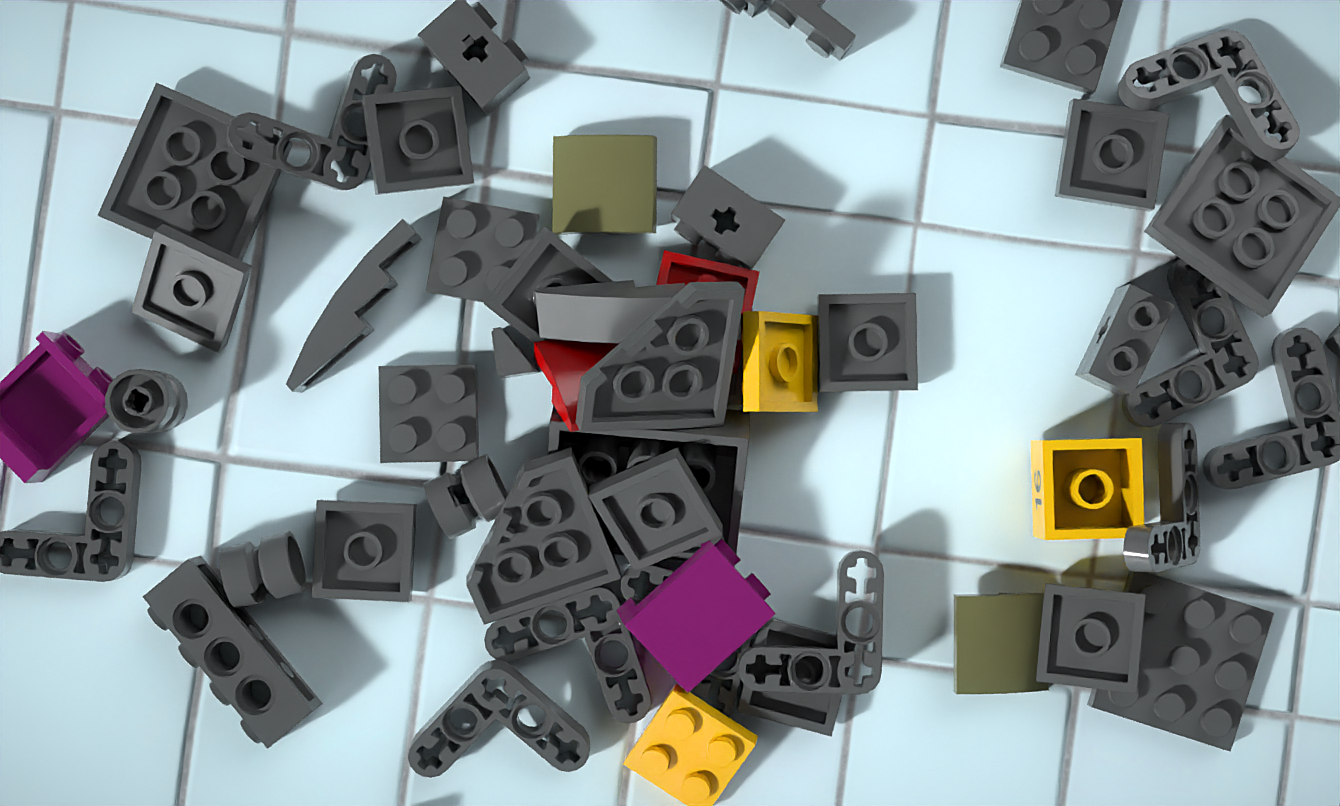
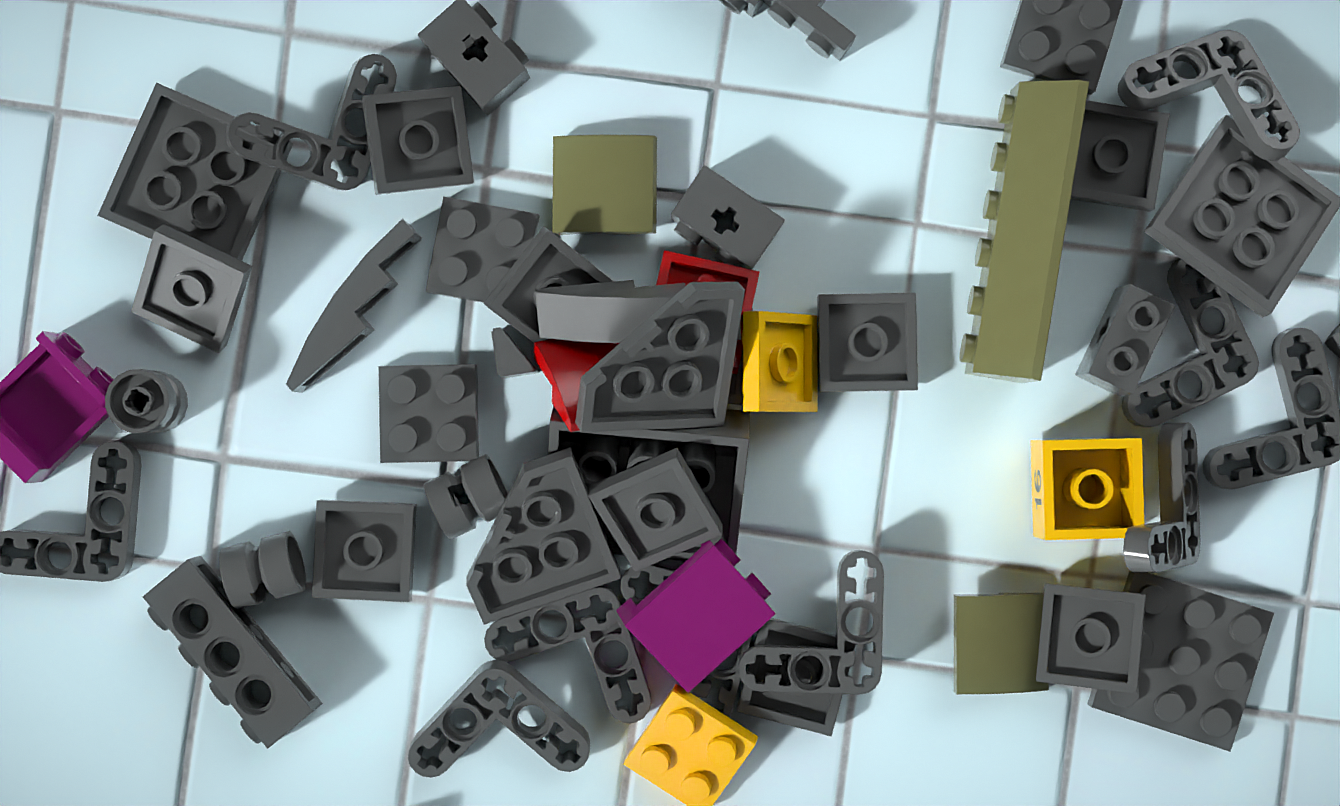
none -> olive slope [959,80,1089,383]

